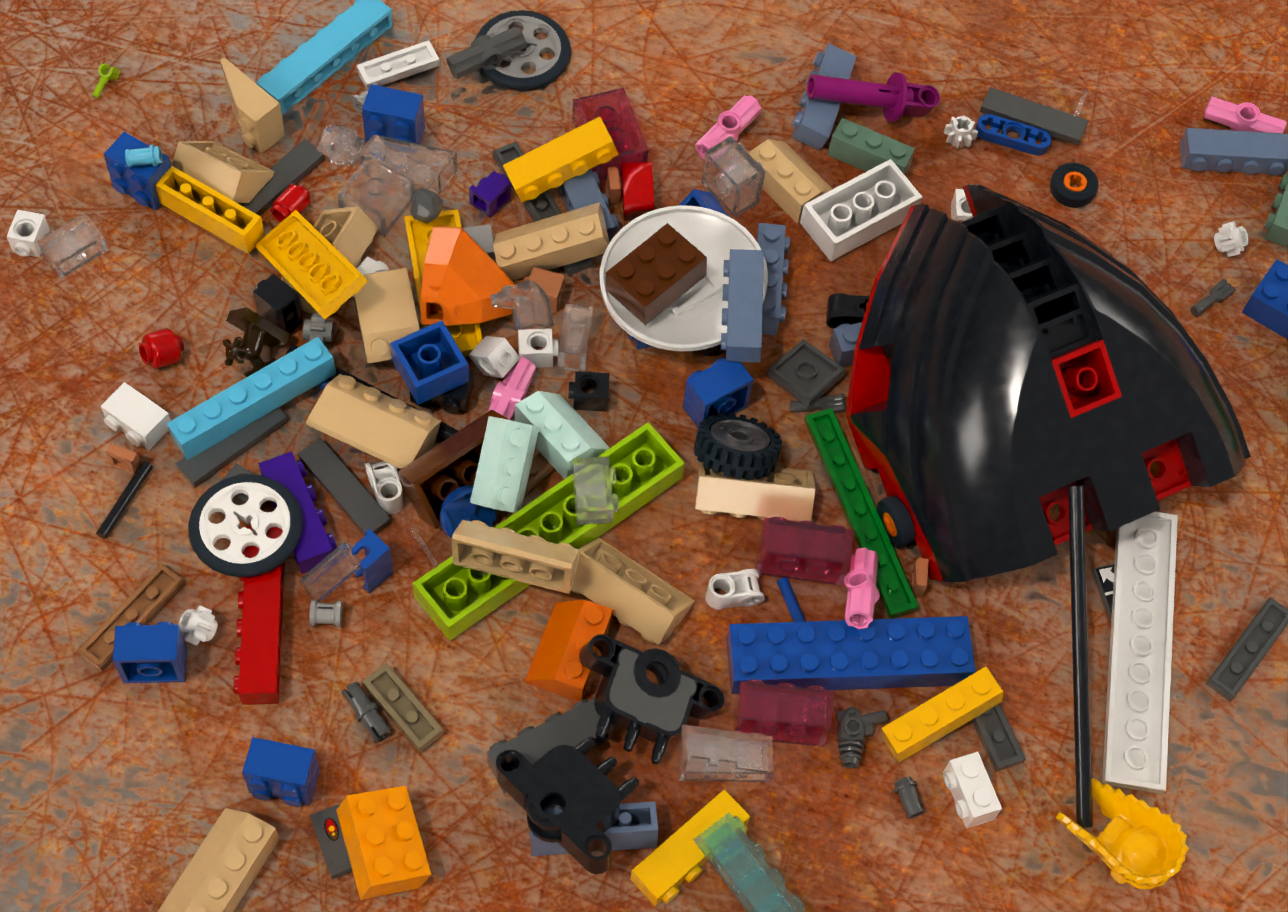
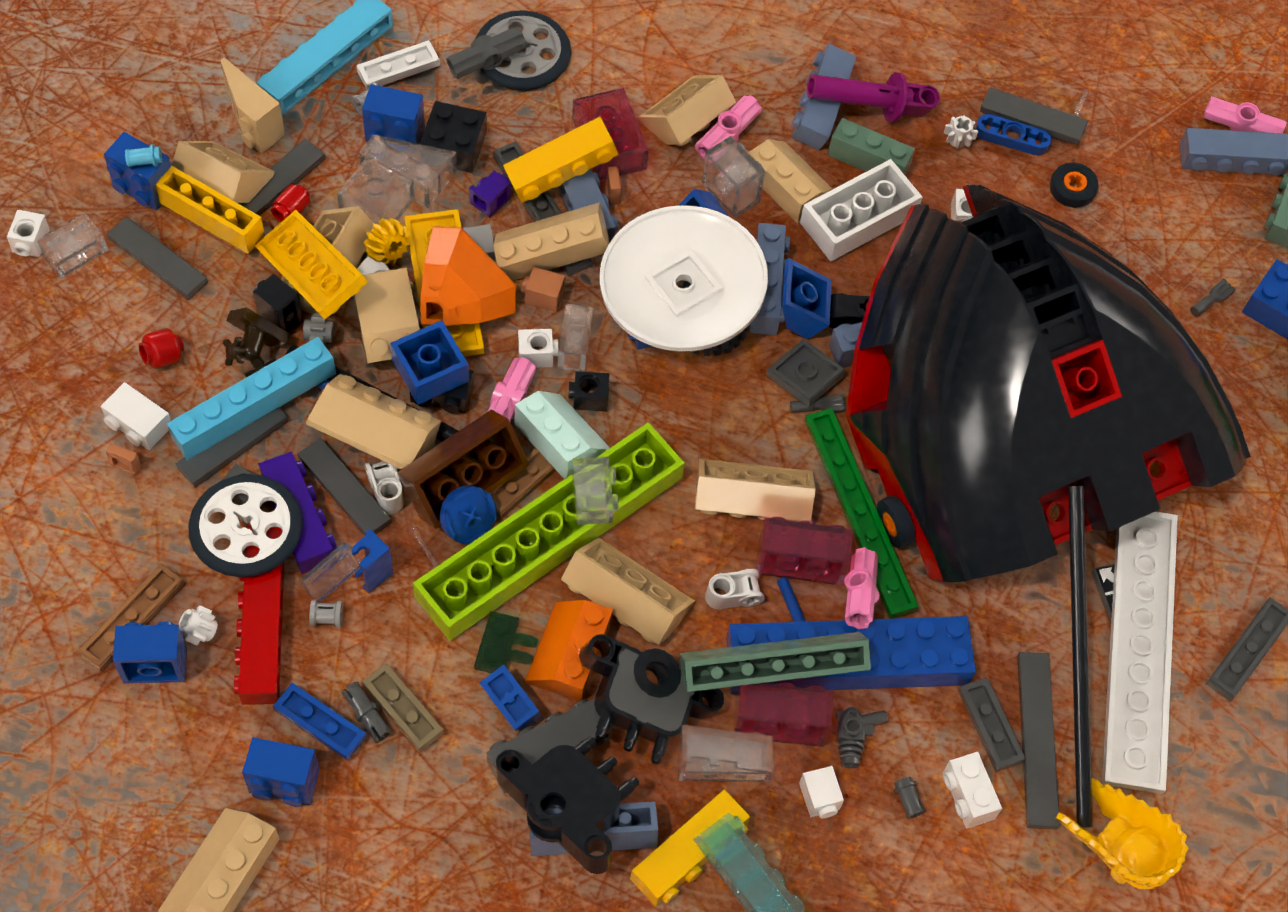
lime hand [92,63,120,99] -> none
black bar [96,461,153,539] -> none
dark grey slope [310,804,352,879] -> none
clear brick [316,125,365,167] -> none
light orange brick [336,786,432,900] -> none
dark grey rock [410,188,443,223] -> none
tan slope [451,520,580,594] -> none
white brick [468,336,520,378] -> none
light aqua slope [470,416,539,513] -> none
clear brick [491,280,554,331] -> none
reddish brown brick [606,223,707,326] -> none
red piece [621,162,654,221] -> none
blue brick [683,358,753,428] -> none
black wheel [694,413,782,480] -> none
sand blue brick [721,249,764,362] -> none
yellow brick [881,667,1003,763] -> none
nougat tile [911,558,928,598] -> none
white gear [1214,222,1248,257] -> none
none -> dark grey tile [107,217,208,300]
none -> blue plate [273,683,367,761]
none -> yellow gear [363,218,412,265]
none -> black brick [420,101,487,173]
none -> clear green hinge [474,611,538,673]
none -> blue hinge [479,664,545,731]
none -> tan slope [638,75,736,146]
none -> sand green brick [679,632,871,692]
none -> blue slope [782,258,832,339]
none -> white brick [799,766,844,819]
none -> dark grey tile [1017,652,1060,830]

